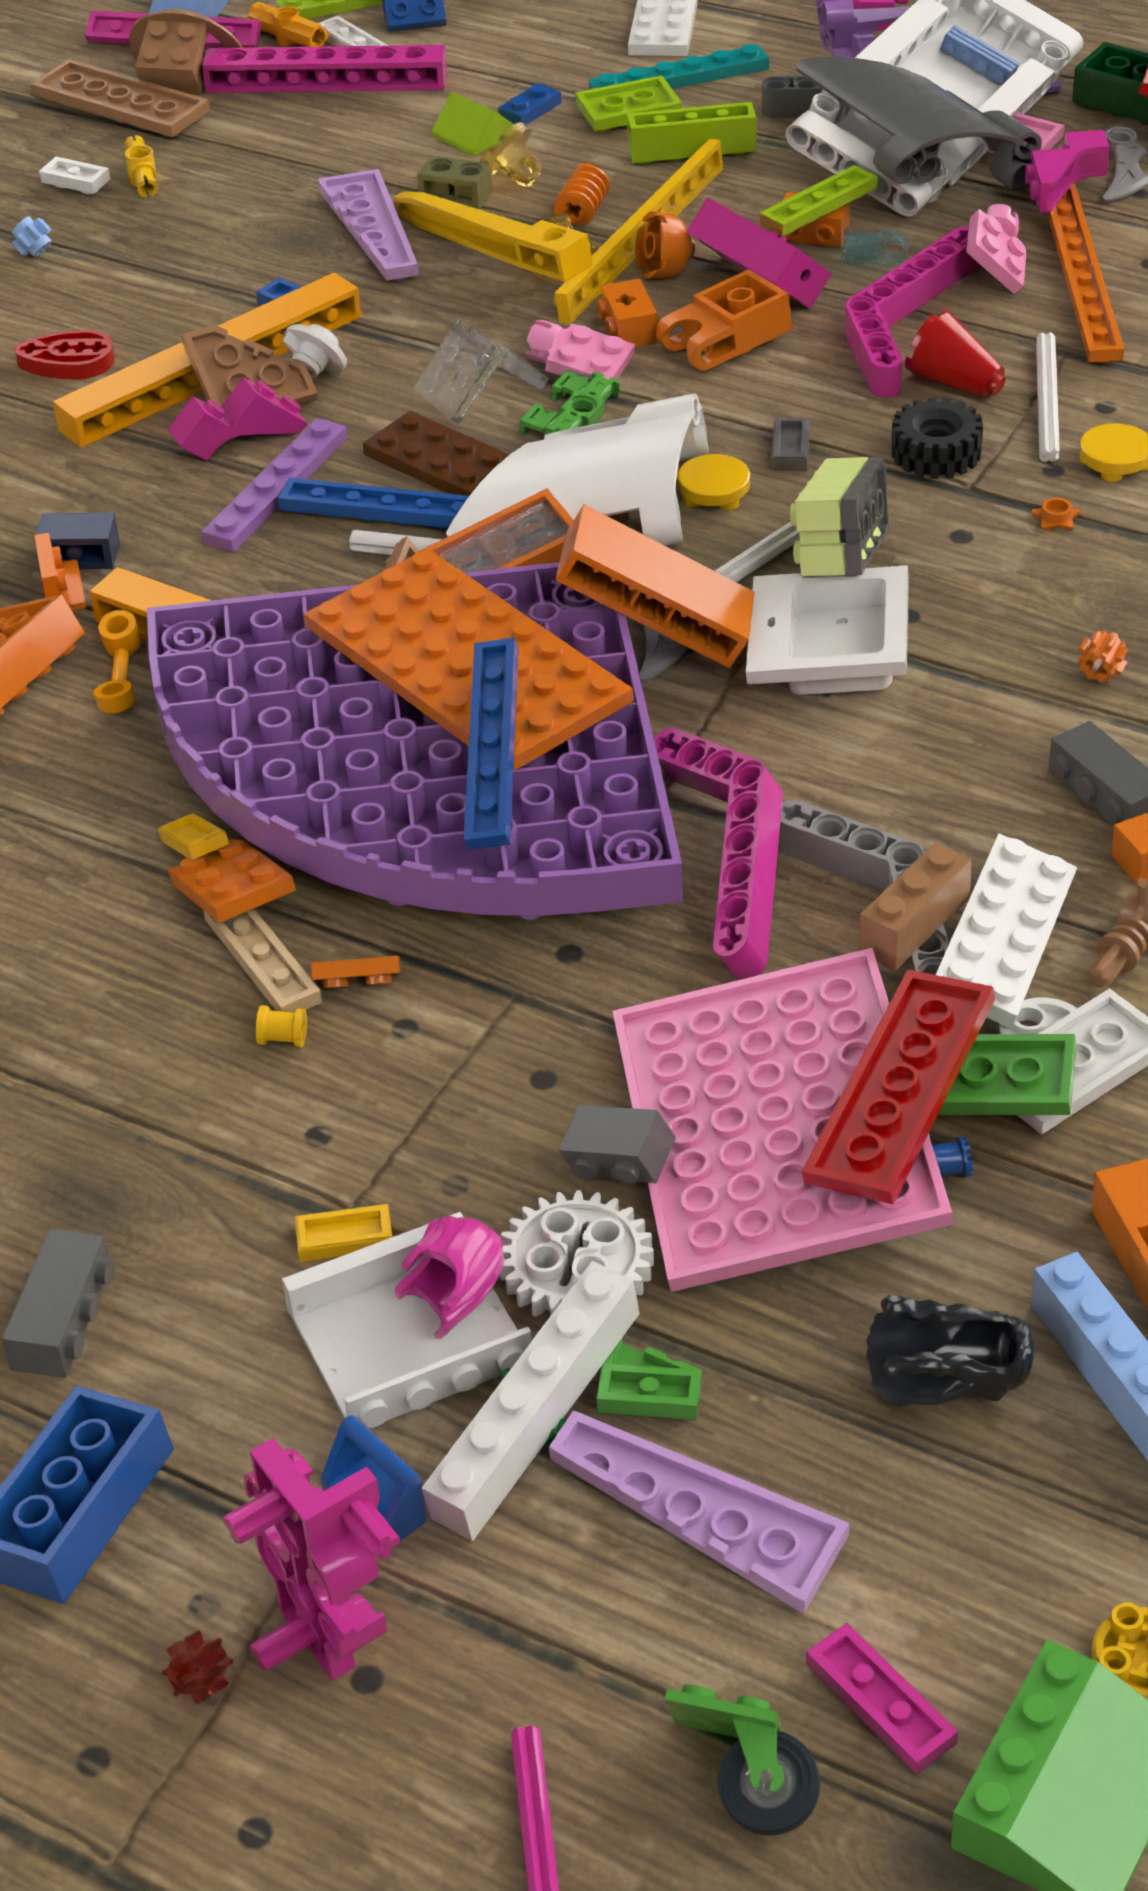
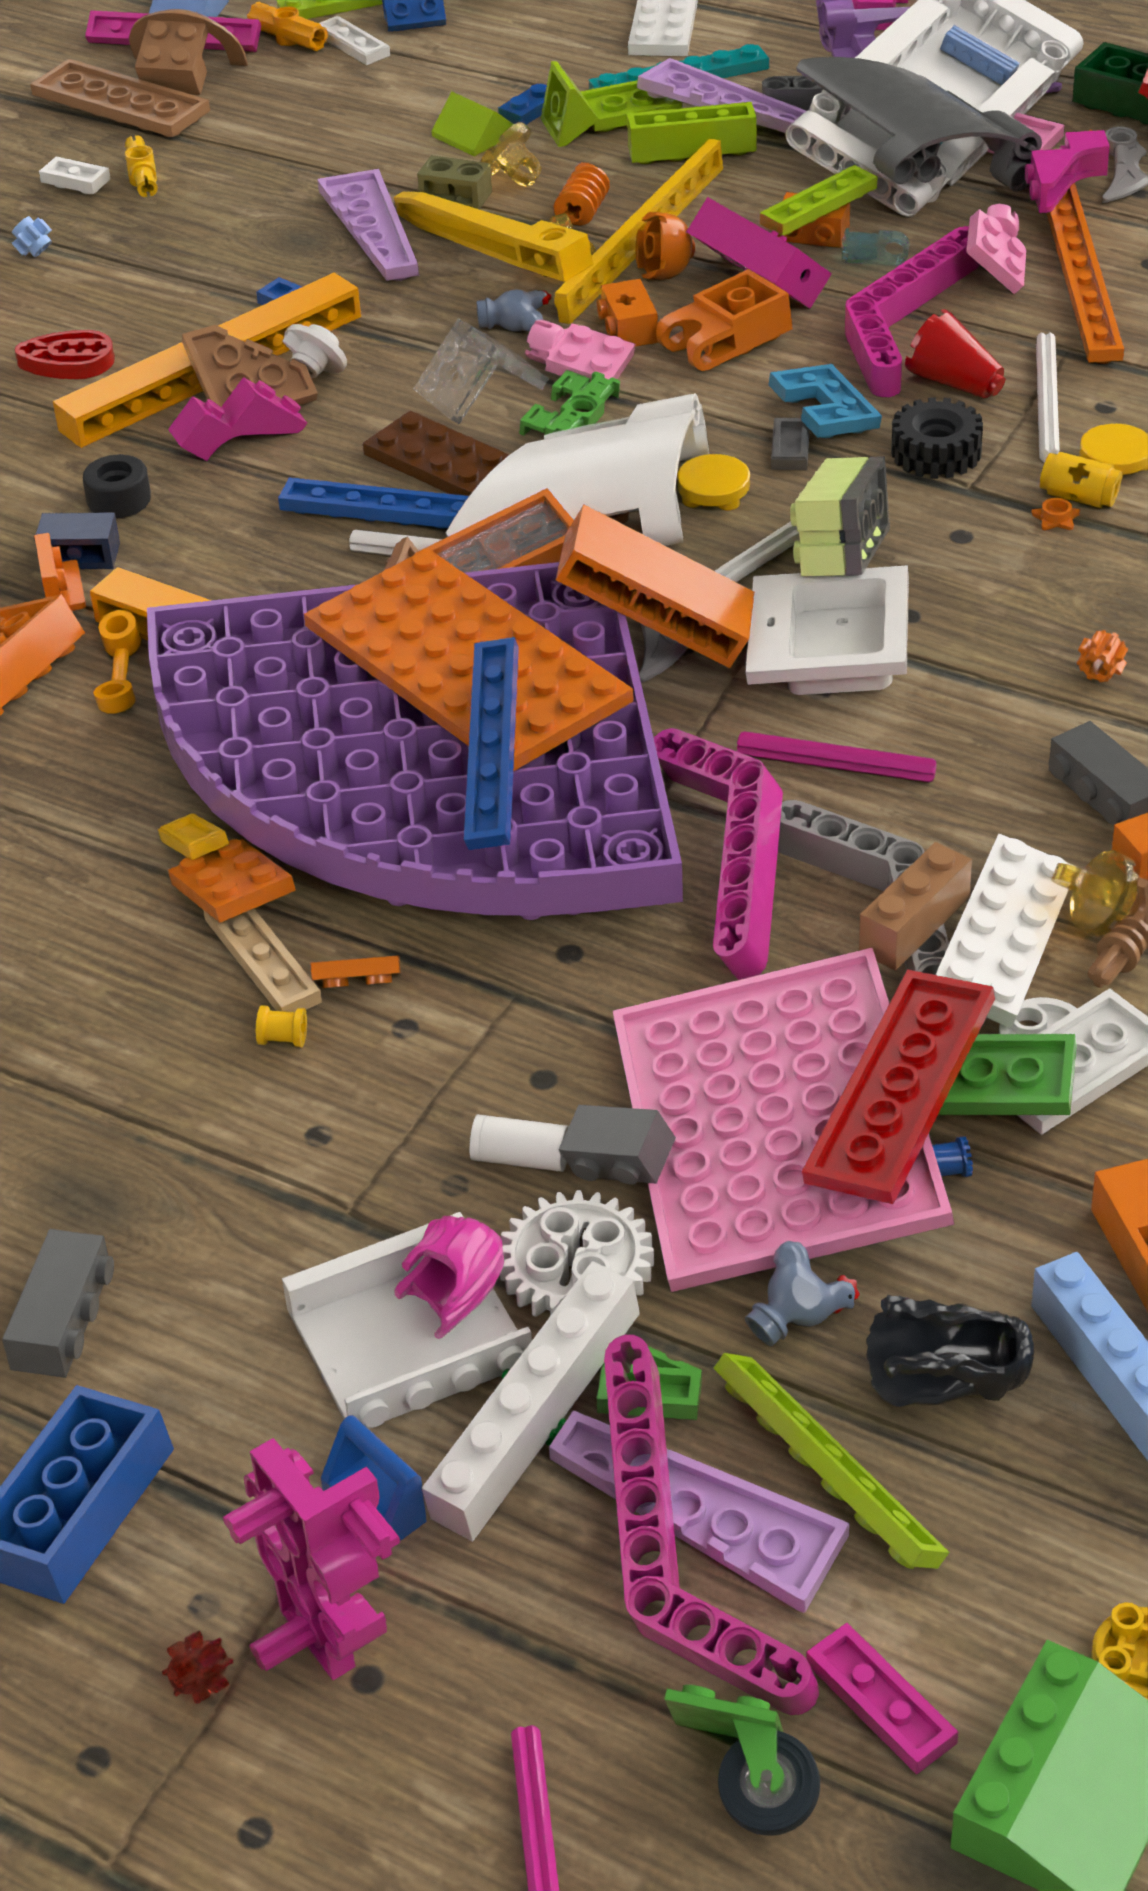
medium lavender plate [201,418,348,552] -> none
dark pink brick [202,45,447,93] -> none
yellow tile [295,1204,392,1262] -> none
none -> black tyre [83,454,151,518]
none -> white pin [470,1114,569,1172]
none -> sand blue animal [476,289,552,332]
none -> lime slope [540,61,599,147]
none -> dark pink beam [604,1335,819,1715]
none -> lavender wing [637,58,806,133]
none -> lime plate [713,1353,950,1569]
none -> dark pink axle [737,731,937,783]
none -> sand blue animal [745,1241,860,1346]
none -> dark azure plate [768,364,882,438]
none -> yellow piece [1039,452,1122,508]
none -> clear yellow tile [1051,850,1138,936]

